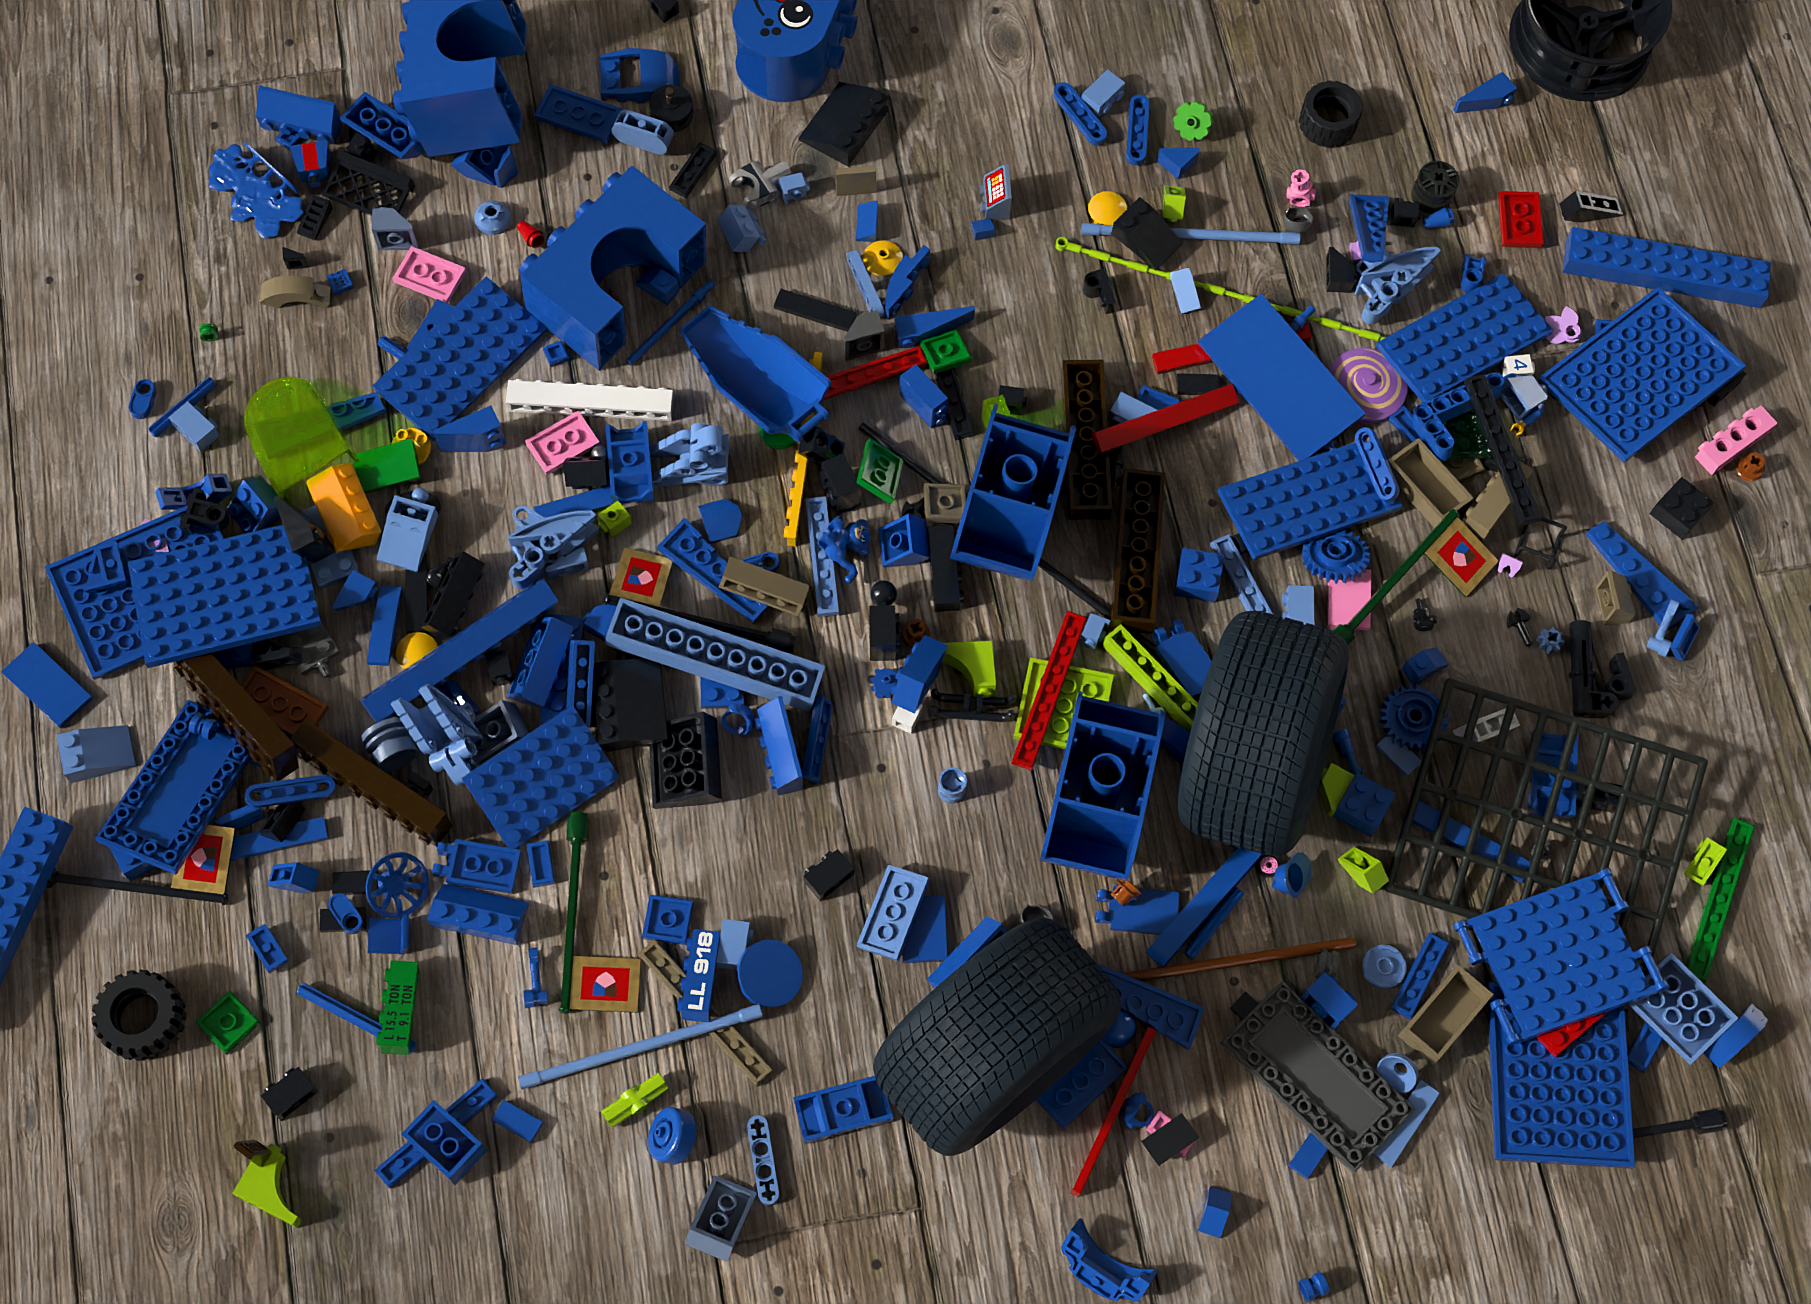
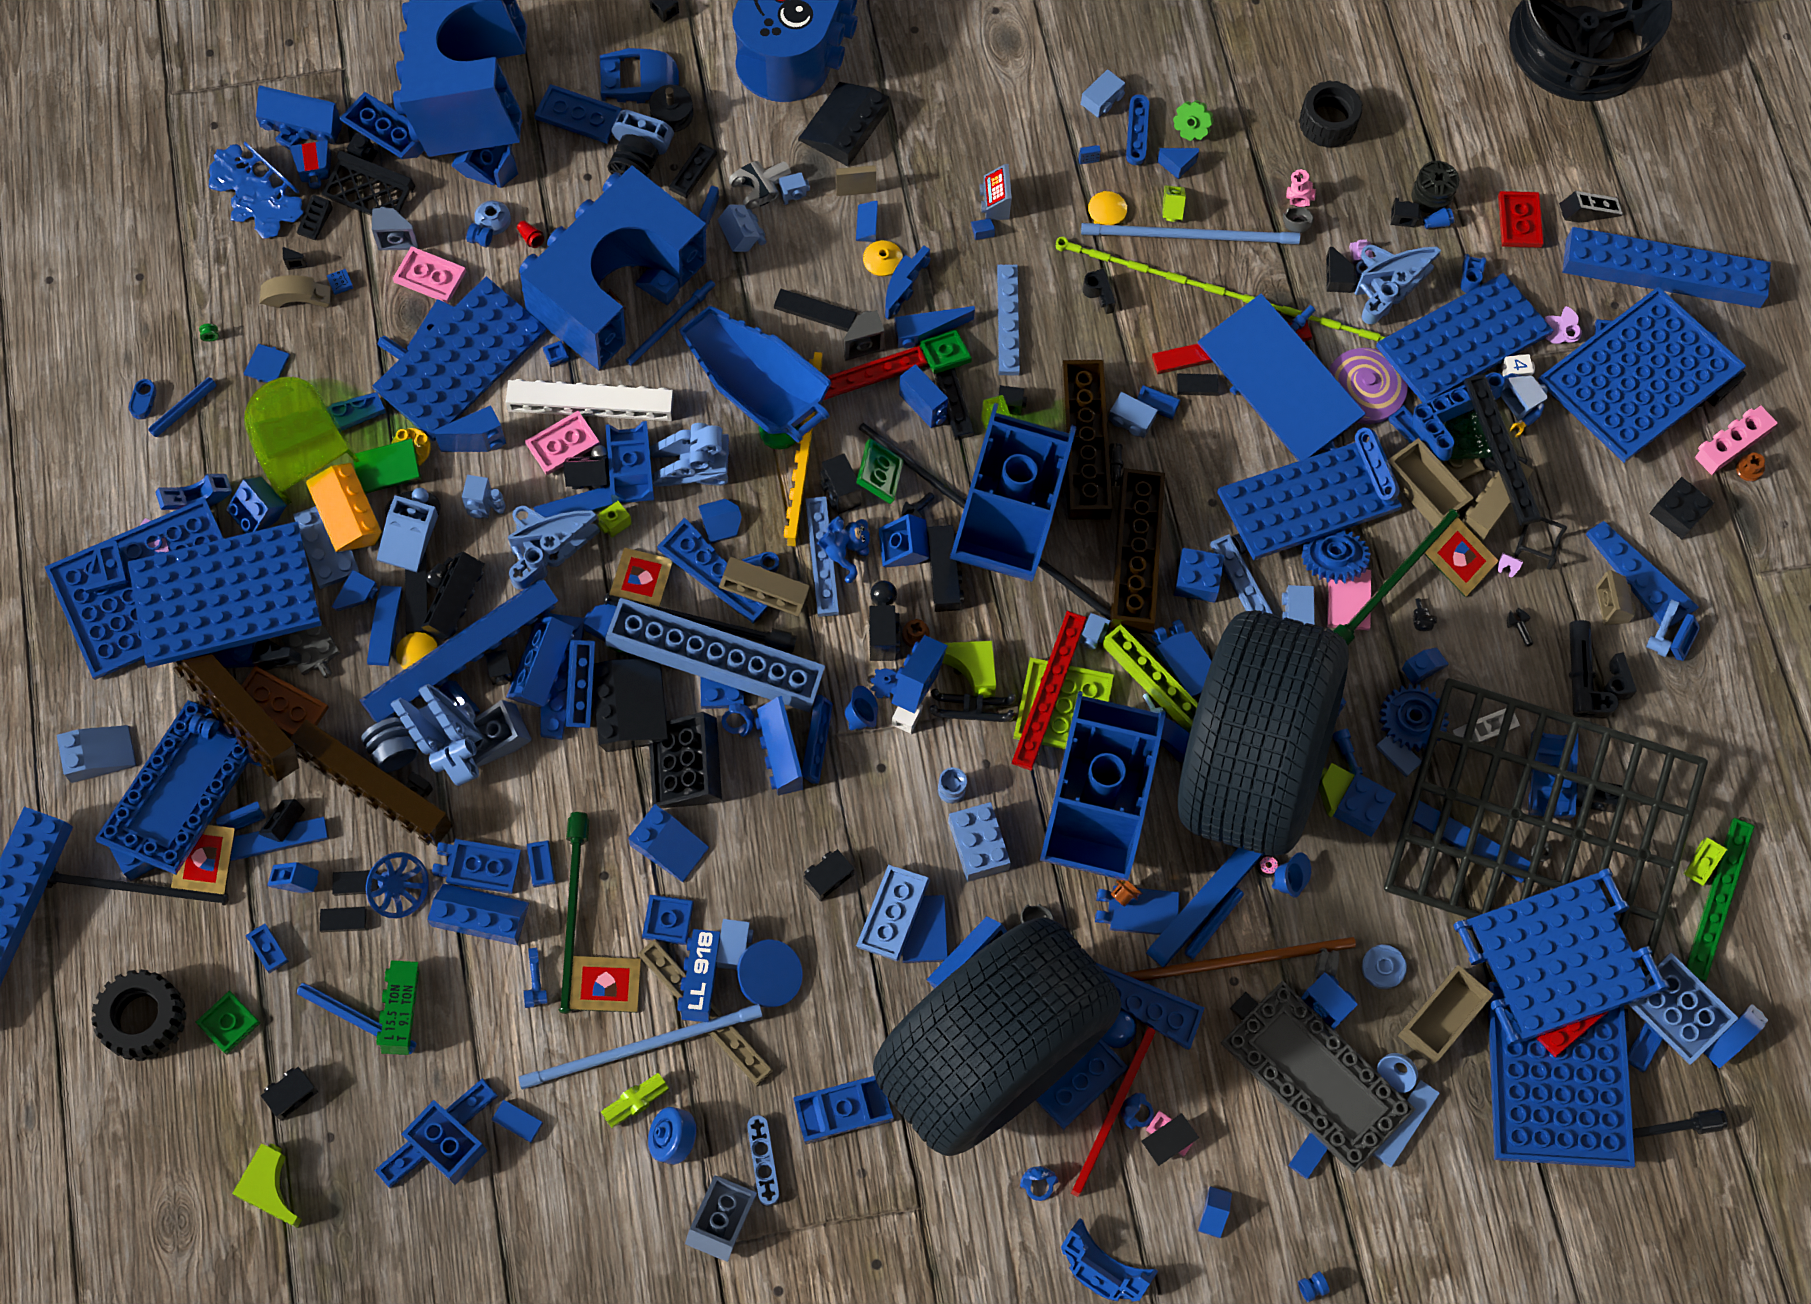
blue tile [1,642,93,729] -> none
medium blue brick [169,401,220,452] -> none
black pin [180,488,229,535] -> none
dark brown slope [233,1140,272,1167] -> none
blue plate [245,775,335,808] -> none
black slope [274,496,335,564] -> none
blue piece [328,893,364,934] -> none
blue piece [367,915,409,955] -> none
blue plate [461,705,620,849] -> none
medium blue slope [545,547,589,579] -> none
black brick [798,426,845,467] -> none
medium blue beam [846,250,884,317] -> none
dark tan tile [923,483,966,523] -> none
blue plate [1053,82,1107,145] -> none
red tile [1092,384,1239,453] -> none
black slope [1111,197,1182,271] -> none
light blue slope [1170,268,1201,314] -> none
lime slope [1338,847,1389,894] -> none
blue wing [1349,194,1389,263] -> none
blue tile [1390,932,1449,1020] -> none
blue slope [1453,72,1517,113] -> none
medium blue gear [1536,627,1565,654] -> none
none -> blue piece [243,344,290,385]
none -> medium blue brick [462,475,506,519]
none -> blue wheel [466,223,493,248]
none -> black wheel [607,134,659,177]
none -> blue slope [628,804,709,882]
none -> blue tile [698,186,719,230]
none -> blue piece [844,685,878,730]
none -> medium blue brick [948,802,1010,882]
none -> medium blue plate [997,265,1020,375]
none -> blue piece [1020,1166,1058,1201]
none -> blue tile [1078,145,1101,165]

